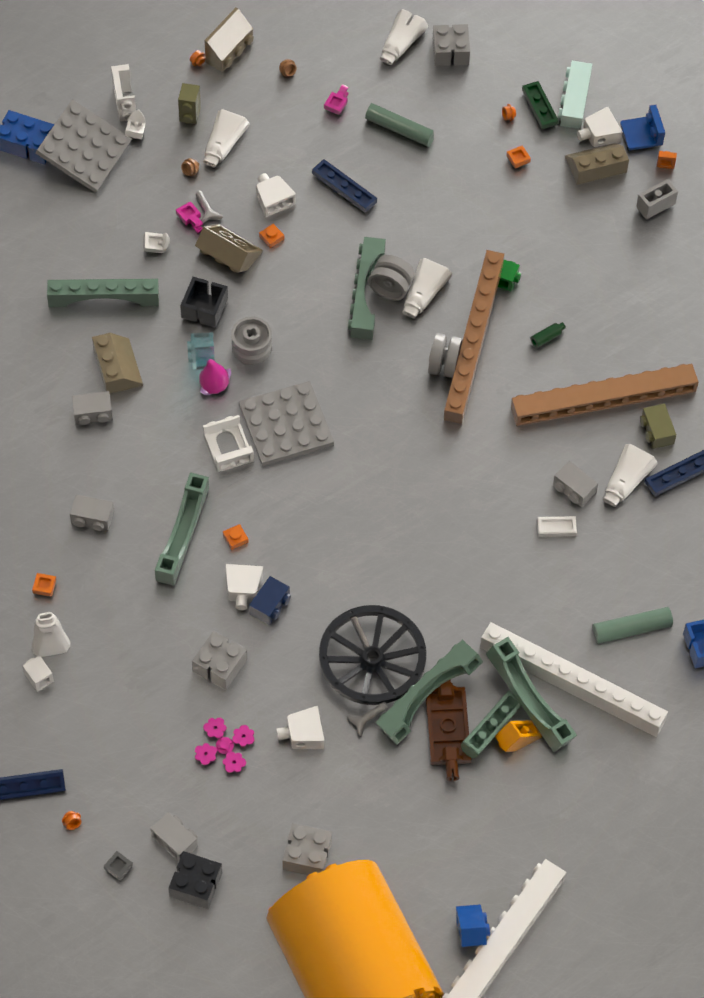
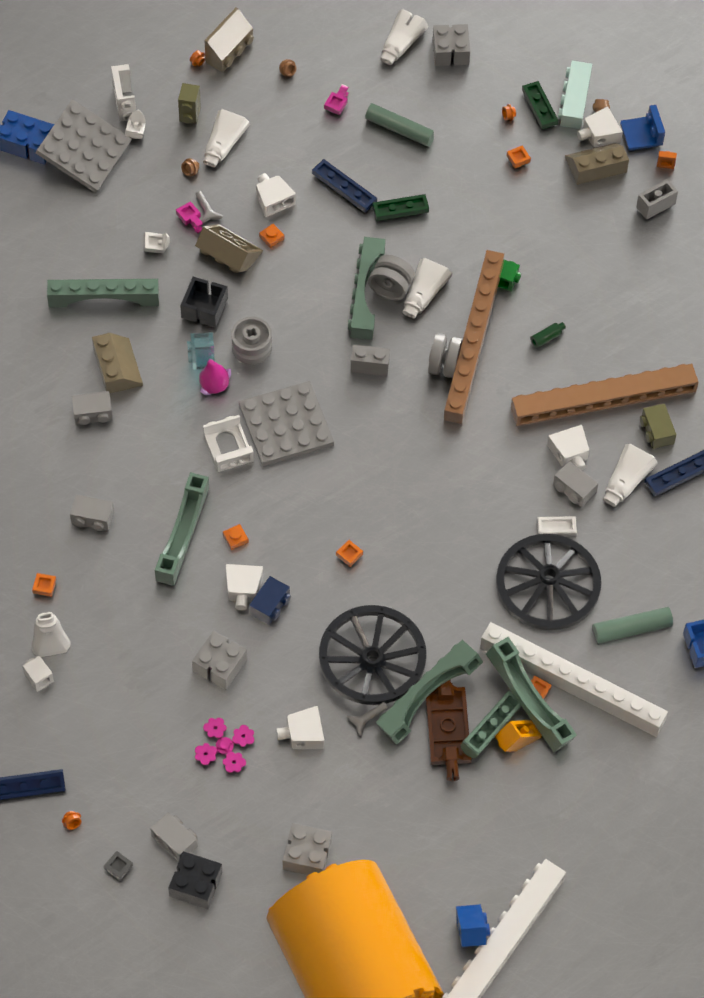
none -> orange plate [336,540,363,567]
none -> light grey brick [350,345,390,376]
none -> dark green plate [373,194,429,221]
none -> black wheel [496,534,601,630]
none -> orange plate [531,676,552,699]
none -> white torso [547,425,589,470]
none -> medium nougat plate [592,99,610,113]

